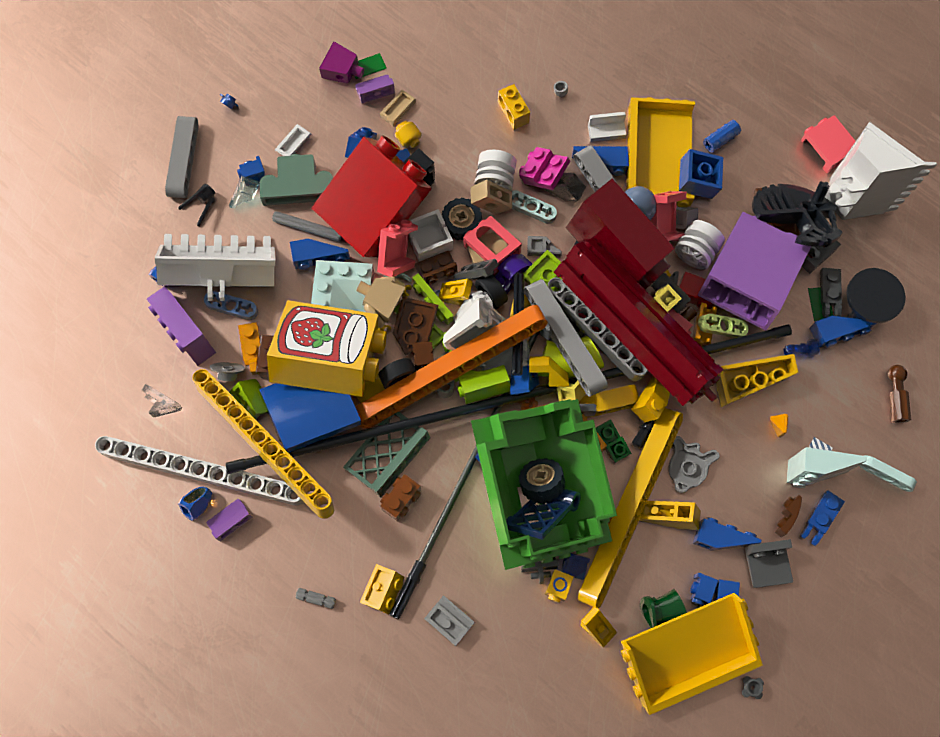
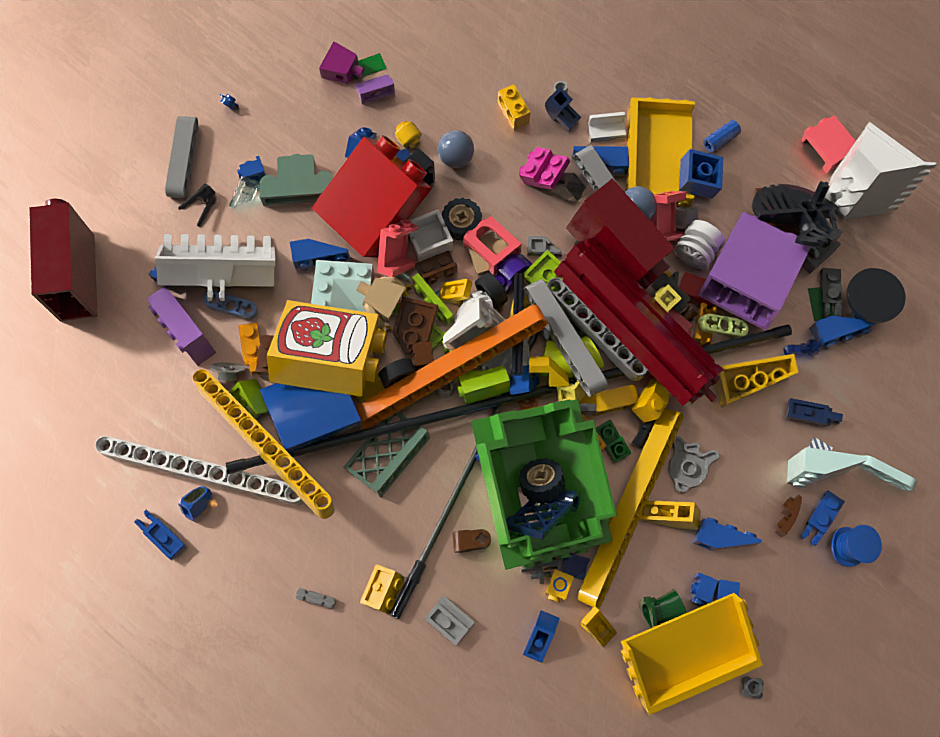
clear slope [142,384,182,417] -> none
medium lavender panel [206,499,253,541] -> none
light grey axle [272,211,342,242] -> none
white tile [275,124,311,156] -> none
tan tile [380,90,416,127] -> none
dark orange brick [380,474,422,522] -> none
dark grey hinge [454,259,499,281] -> none
tan brick [471,180,512,215] -> none
white wheel [475,150,517,191] -> none
light aqua beam [512,190,557,223] -> none
dark grey bracket [745,539,793,588] -> none
light orange slope [770,414,788,438] -> none
reddish brown piece [887,365,911,423] -> none
none -> dark red brick [29,198,98,321]
none -> blue hinge [134,509,186,561]
none -> sand blue piece [437,130,474,168]
none -> reddish brown piece [452,529,491,553]
none -> blue slope [523,610,559,663]
none -> dark blue brick [545,86,581,131]
none -> dark blue hinge [786,398,843,426]
none -> blue hat [831,525,882,567]

